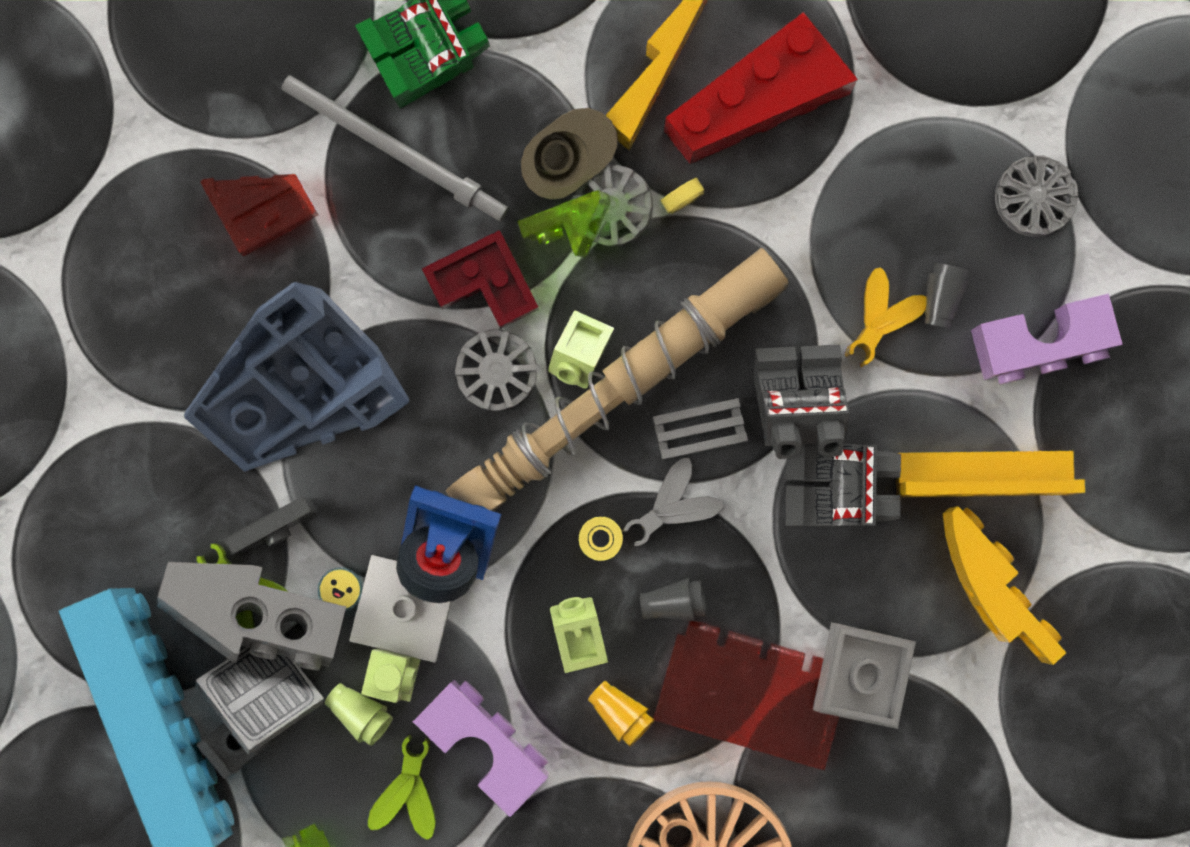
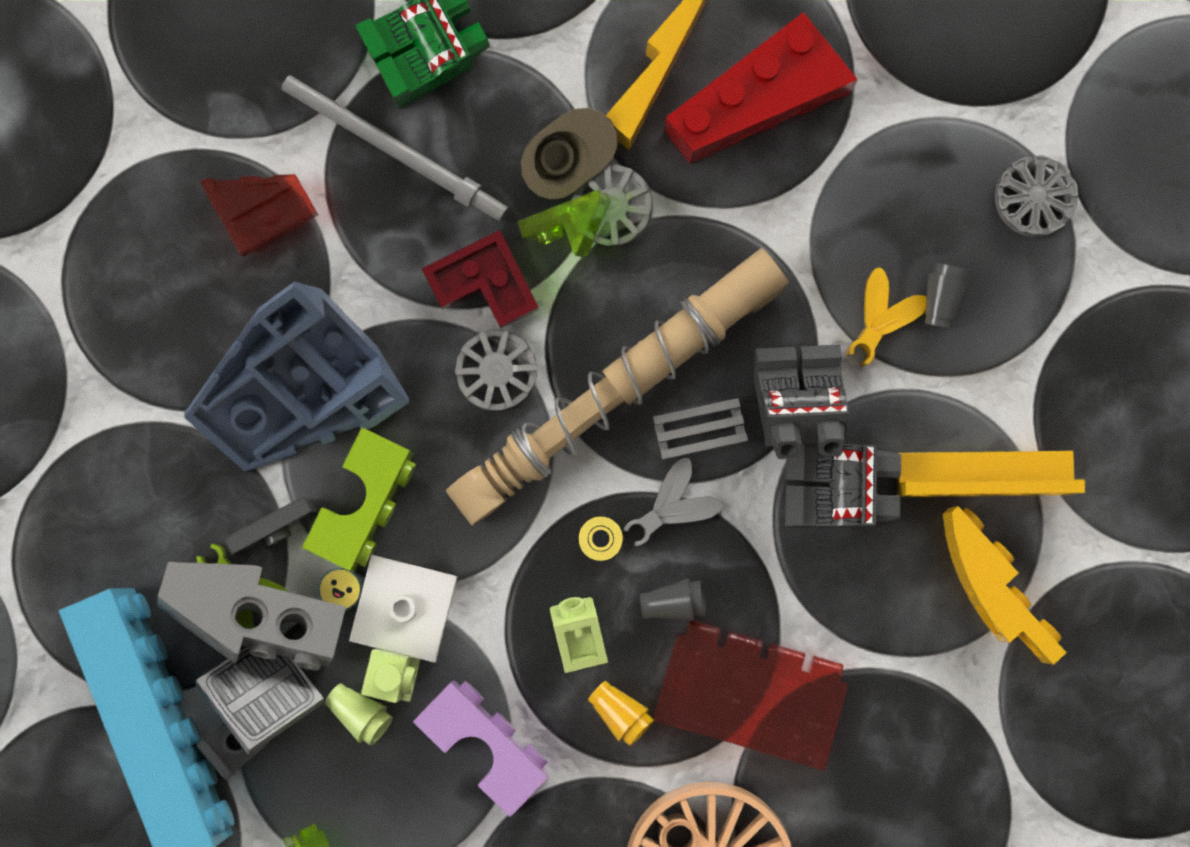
lime piece [368,734,436,840] -> none
plate [396,486,501,604] -> none
yellowish green bracket [548,310,614,389] -> none
light yellow tile [660,177,705,214] -> none
light grey tile [813,622,916,729] -> none
lavender arch [971,294,1123,385] -> none
none -> lime arch [302,427,416,571]

